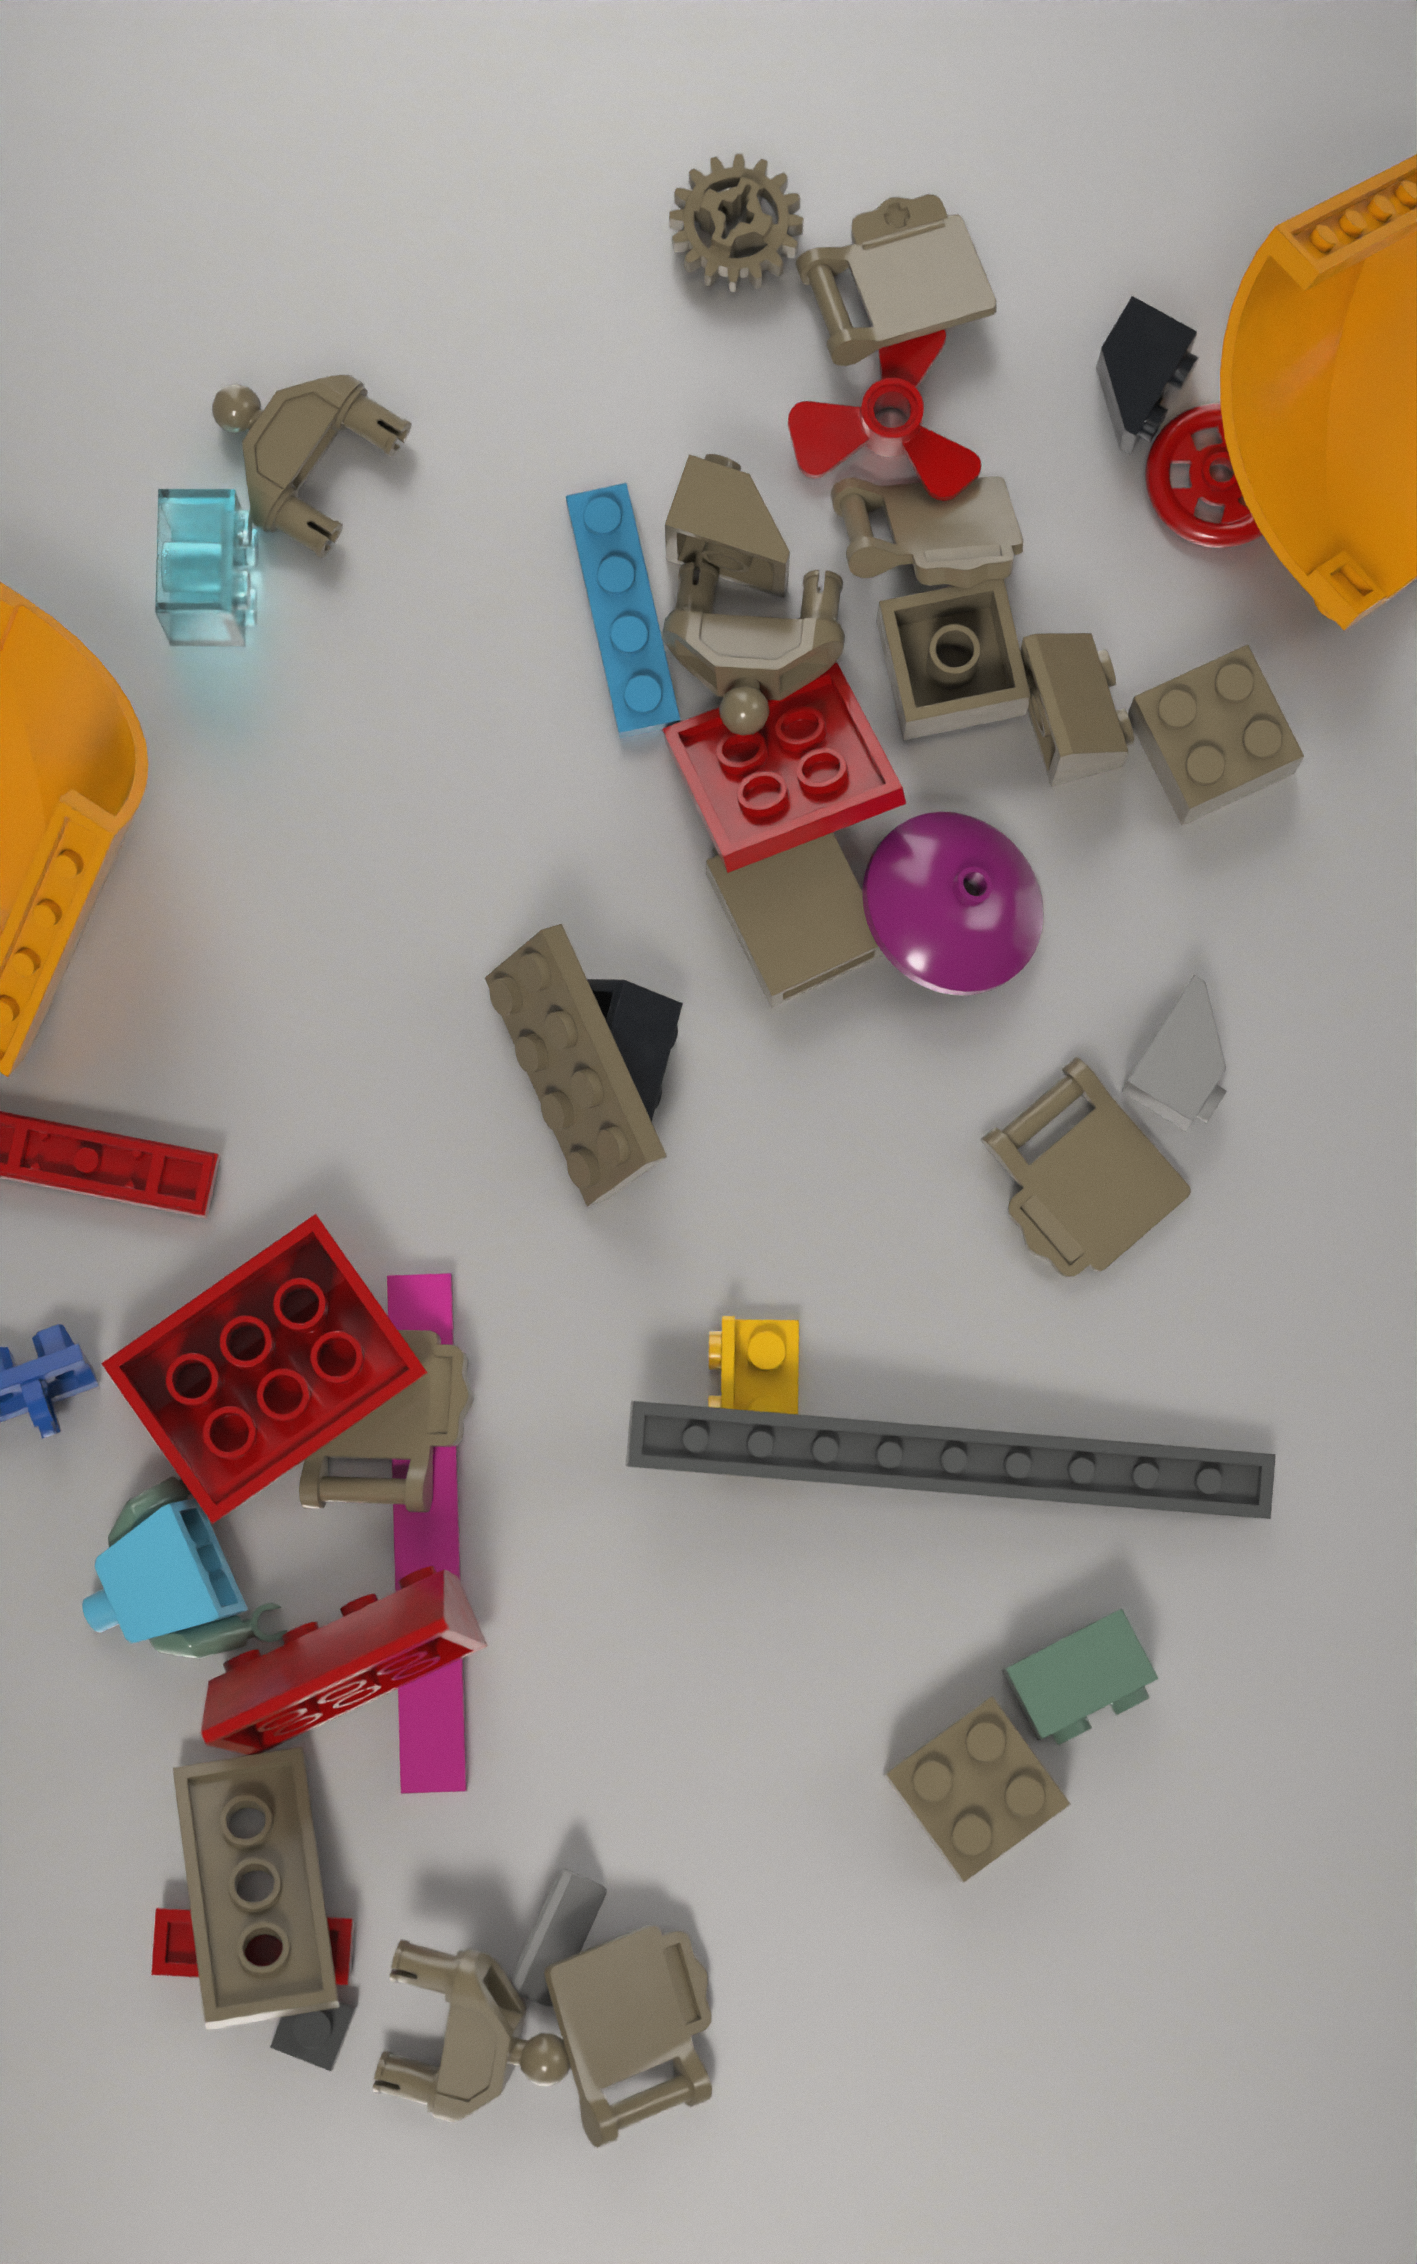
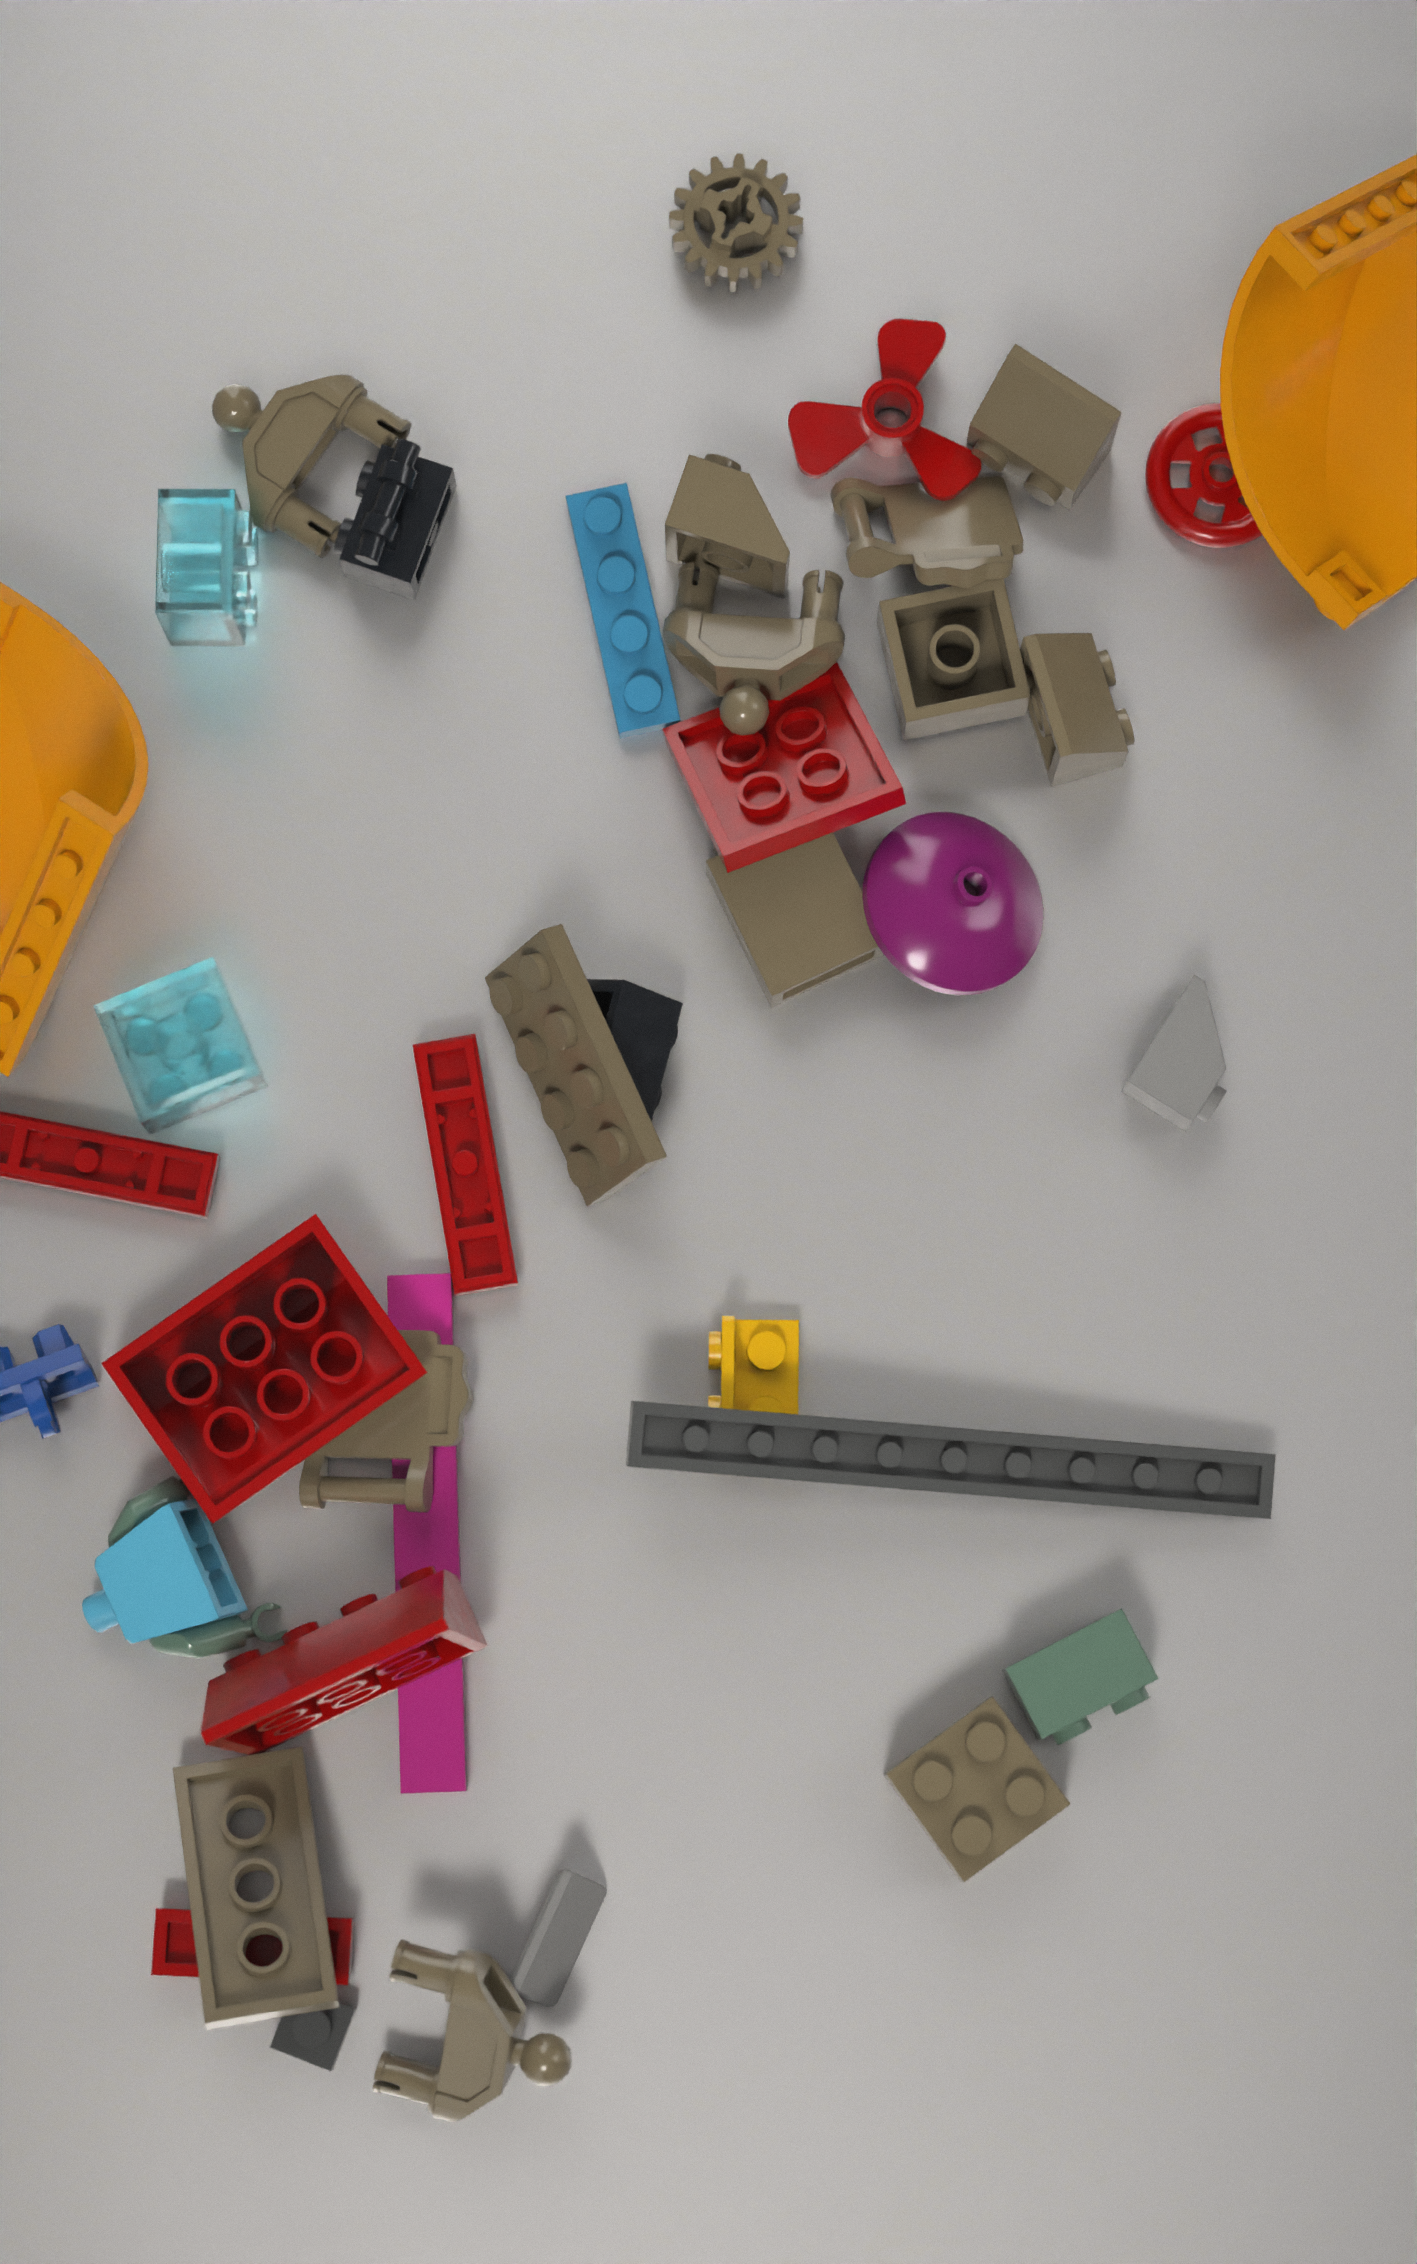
dark tan piece [544,1926,712,2148] -> none
dark tan piece [795,194,997,366] -> none
dark tan piece [981,1057,1191,1277] -> none
black slope [1096,296,1199,455] -> none
dark tan brick [1128,644,1304,826] -> none
none -> clear light blue brick [93,957,268,1135]
none -> black brick [334,439,457,600]
none -> red plate [412,1034,519,1296]
none -> dark tan slope [966,344,1122,510]

